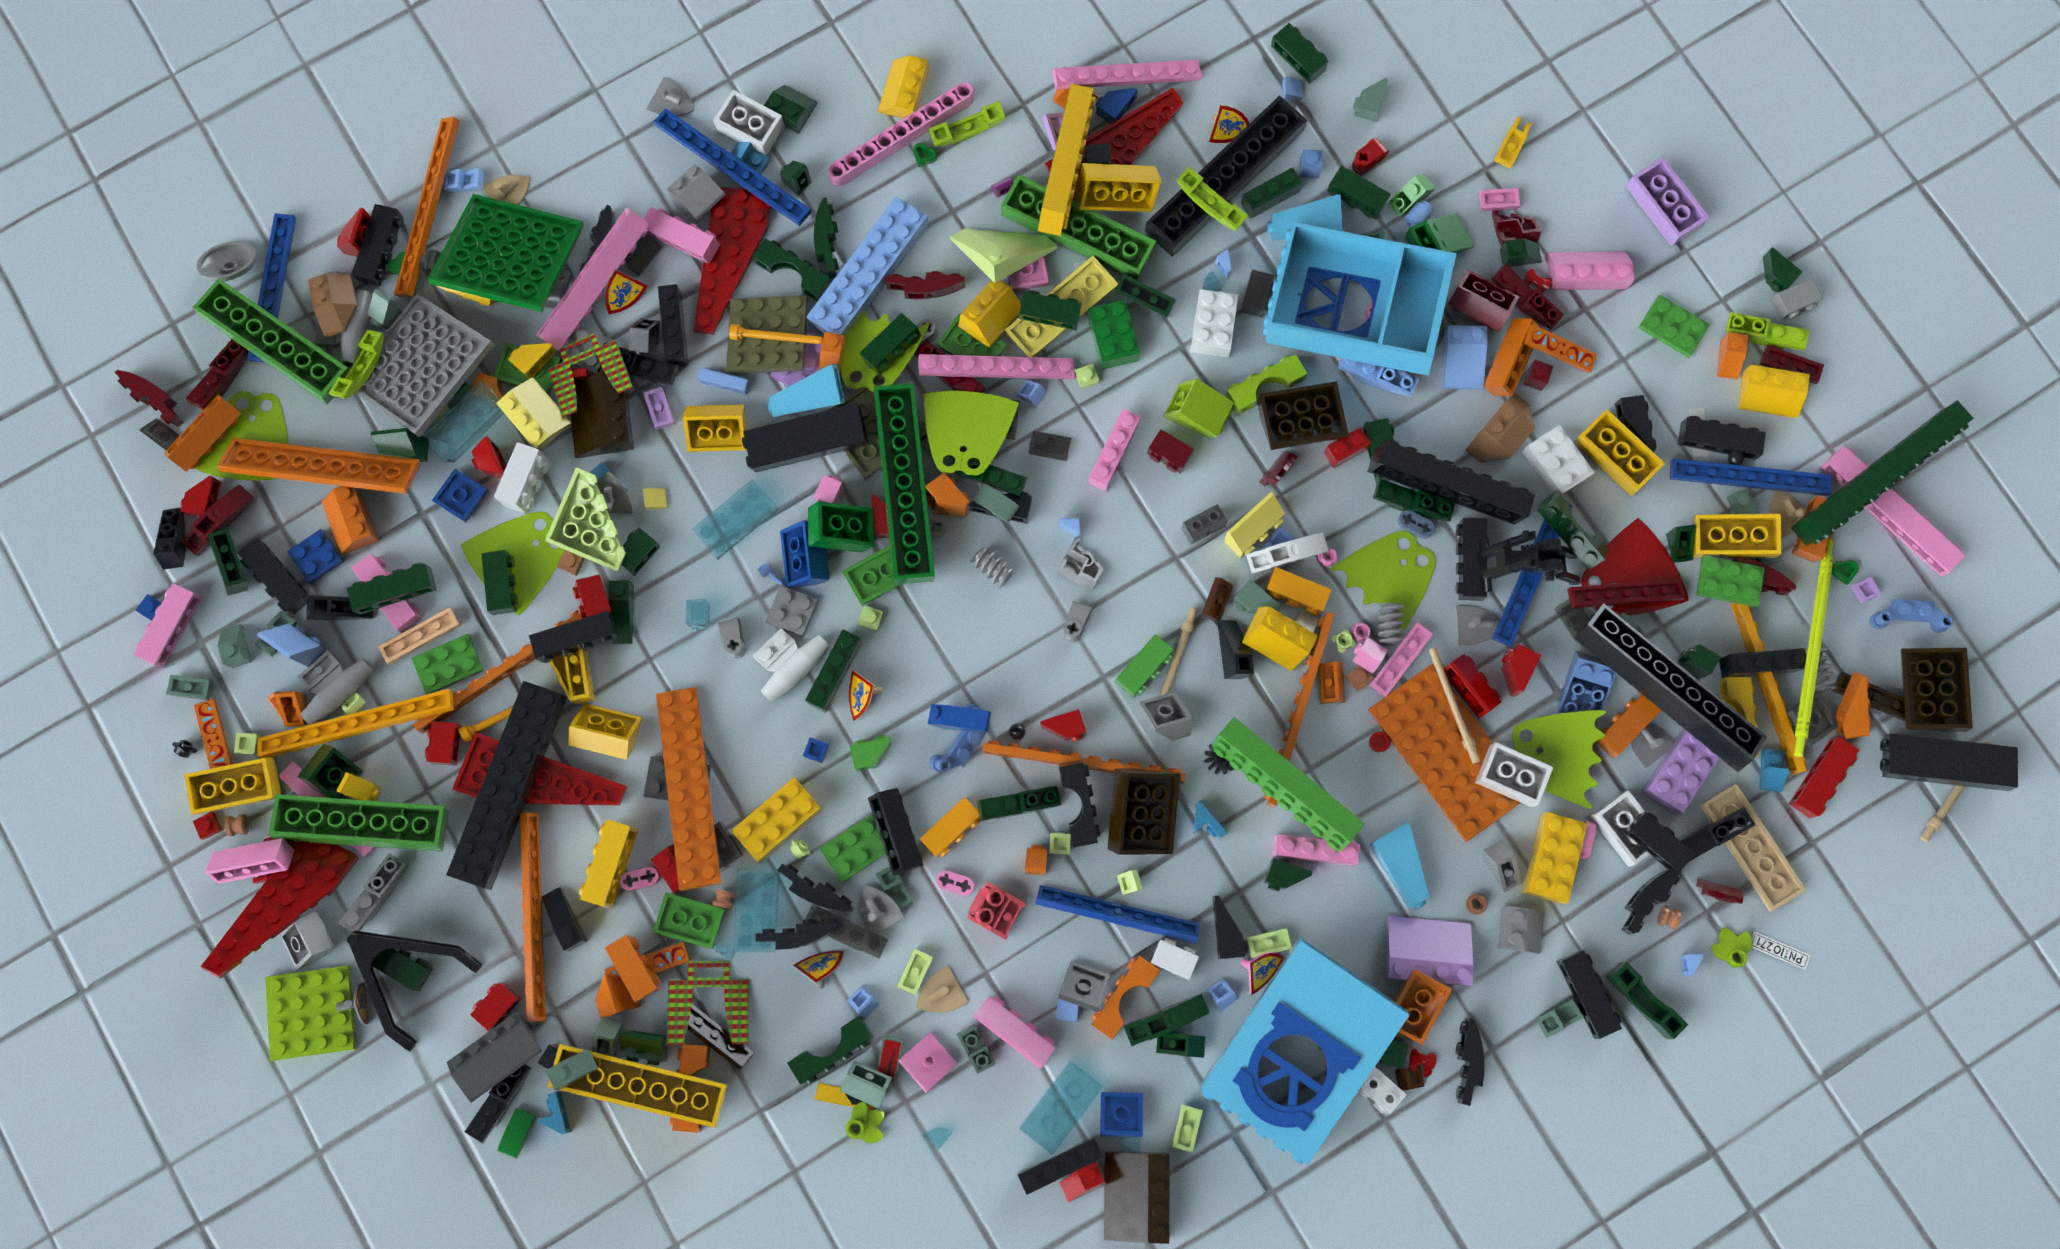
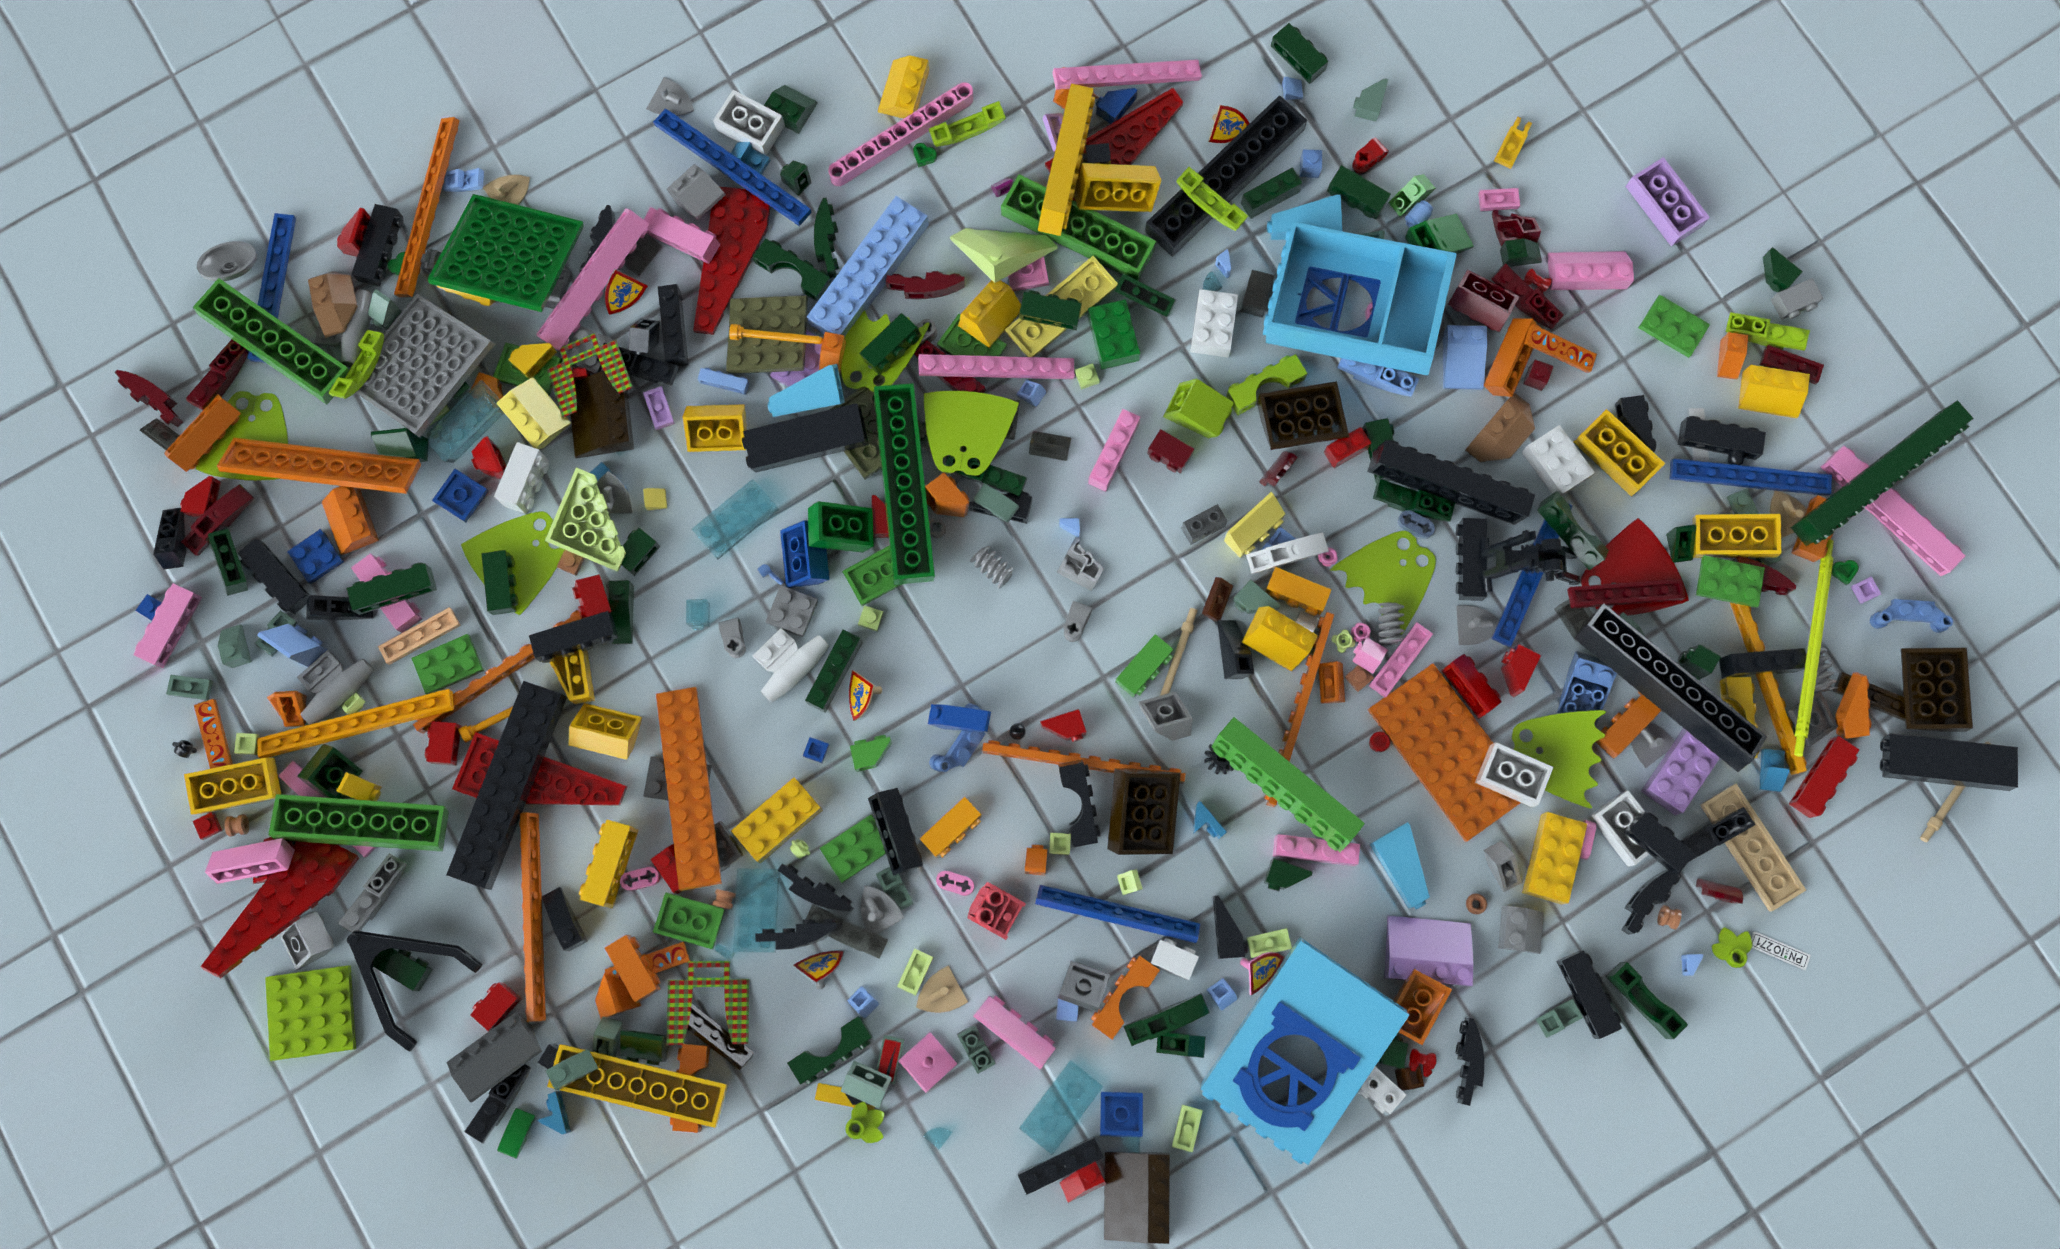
shield [336,982,368,1024] -> none
bright pink brick [814,475,846,504] -> none
dark green slope [977,786,1061,821] -> none
tan bar [1429,648,1480,764] -> none

